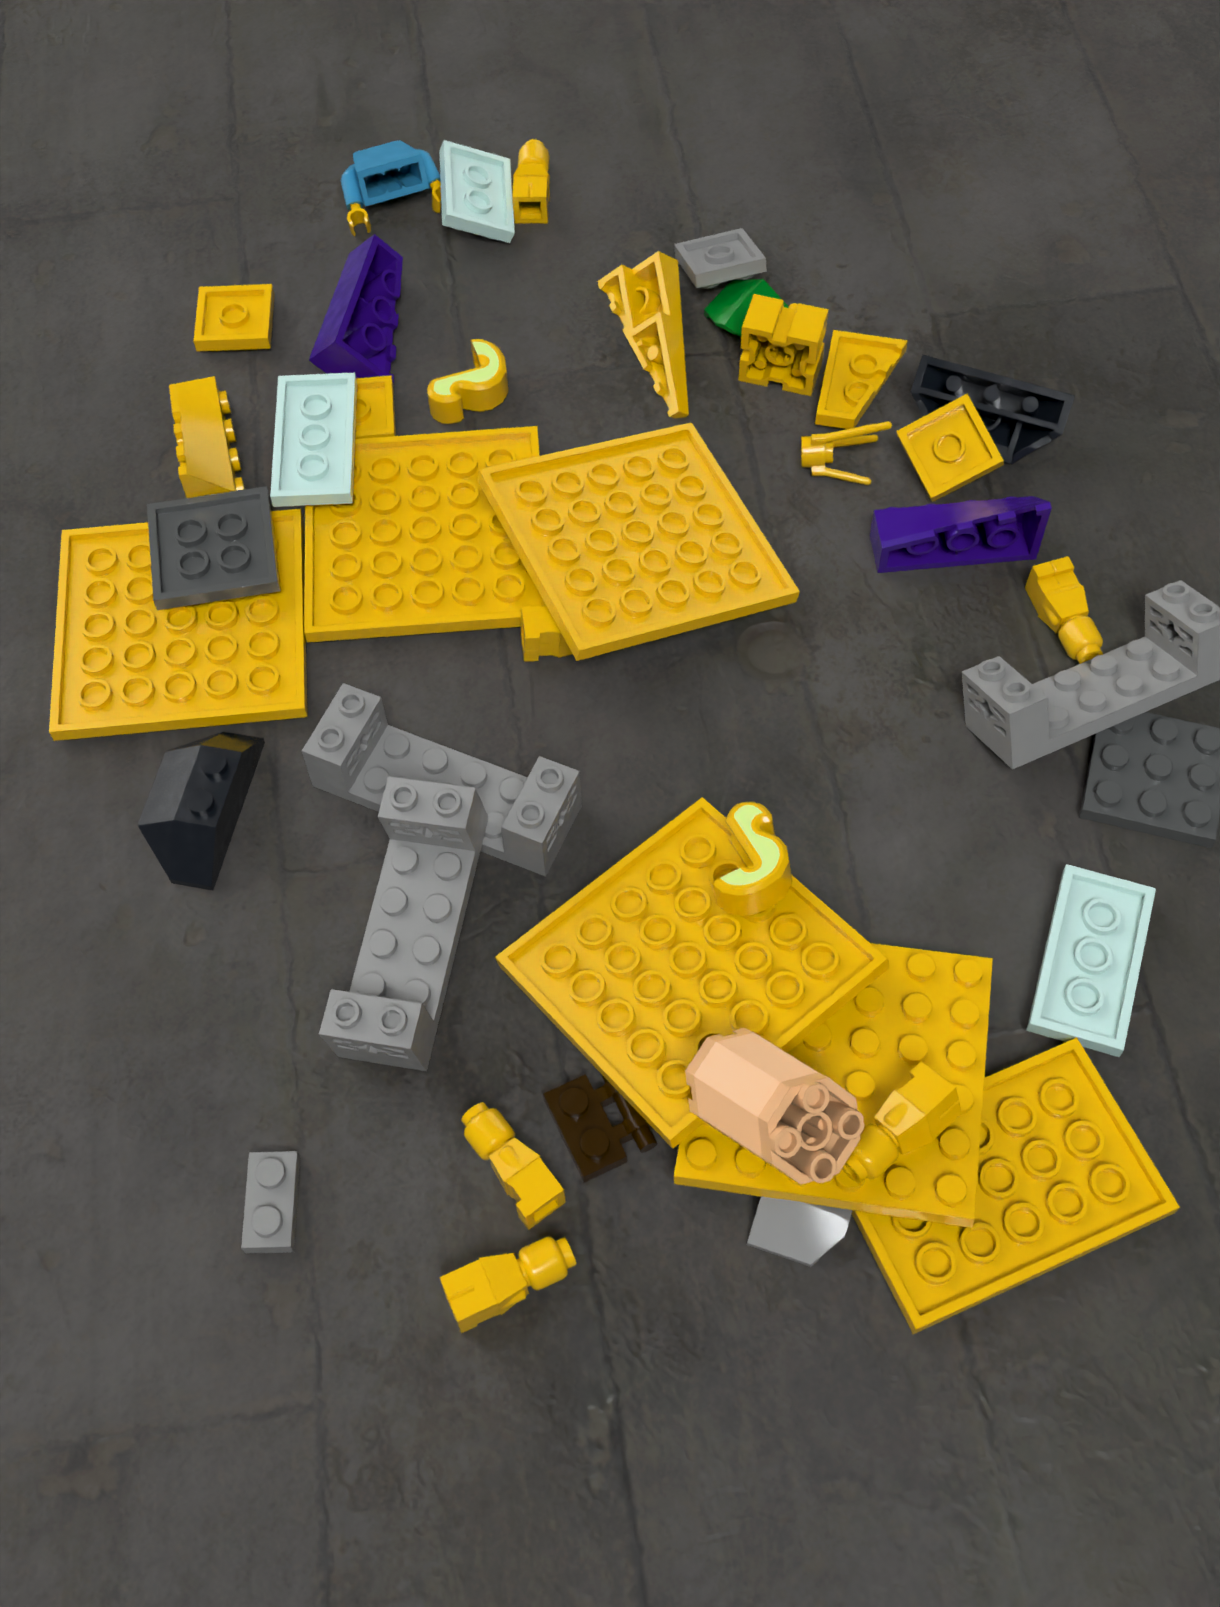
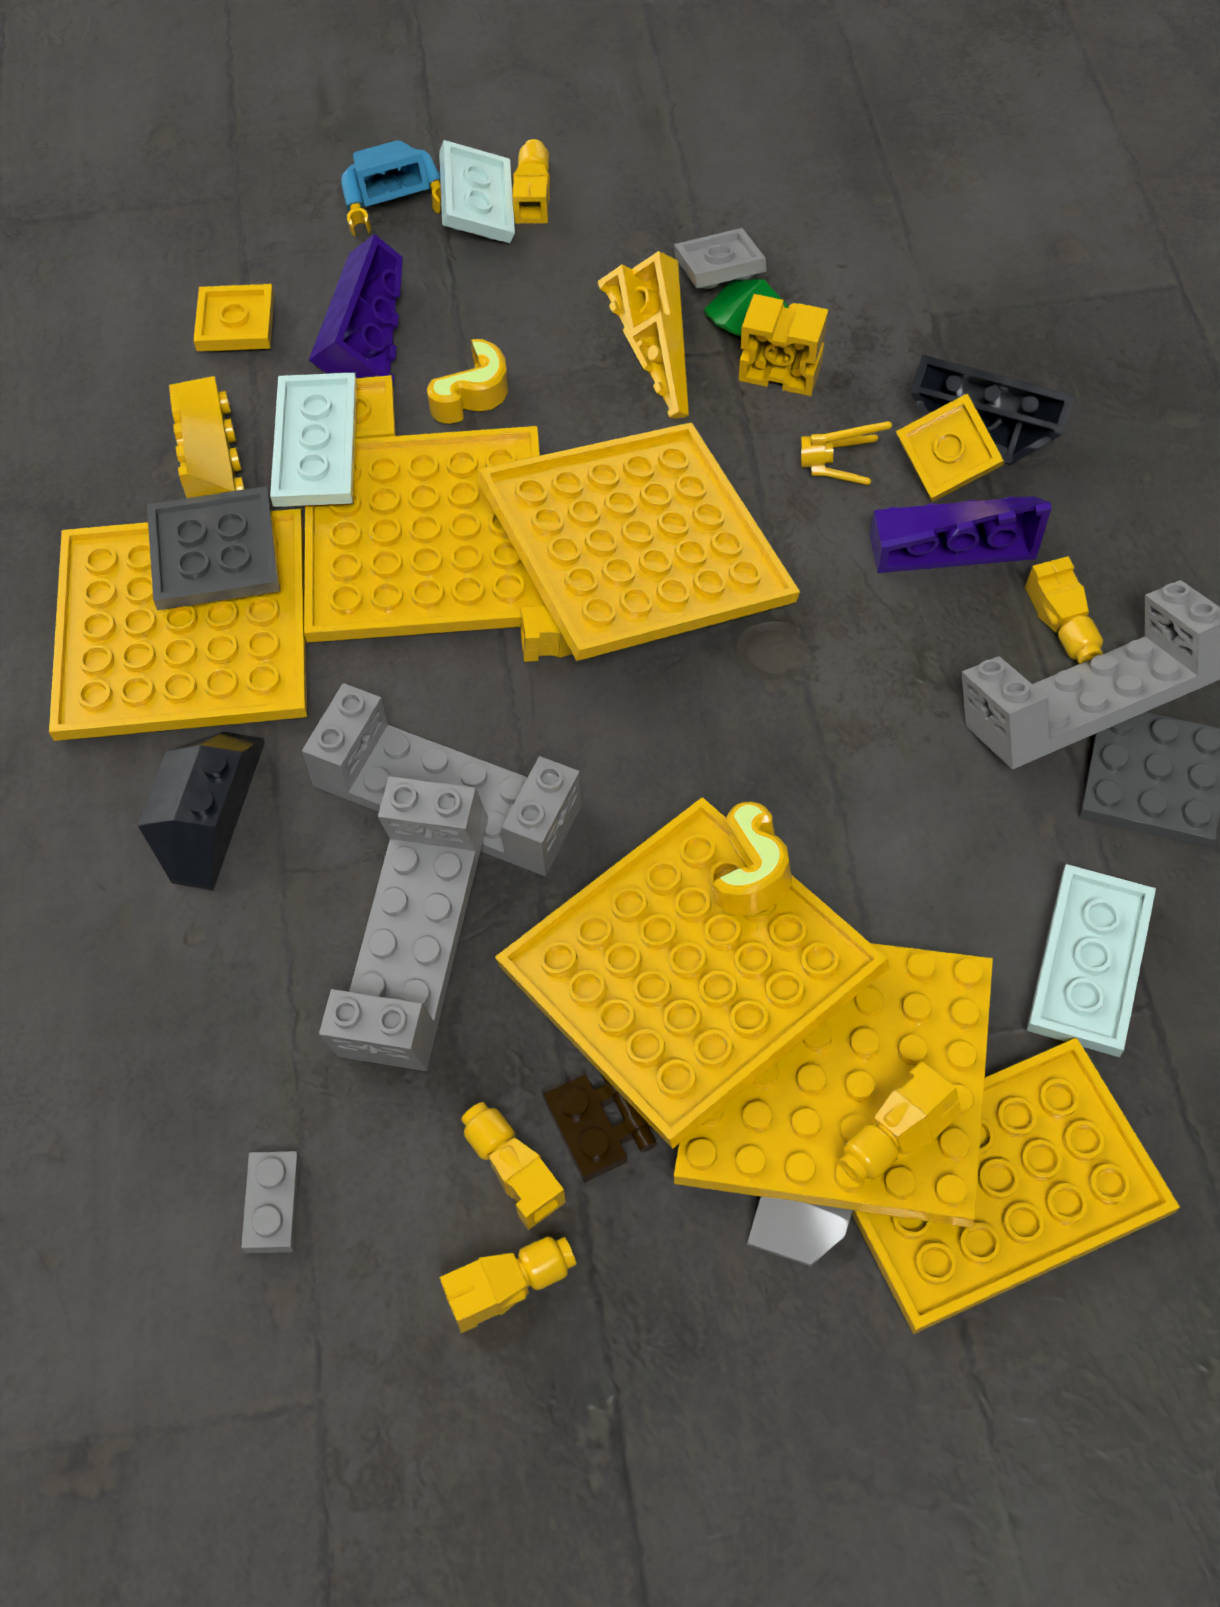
light nougat brick [685,1028,864,1185] -> none
yellow wing [815,330,908,429] -> none

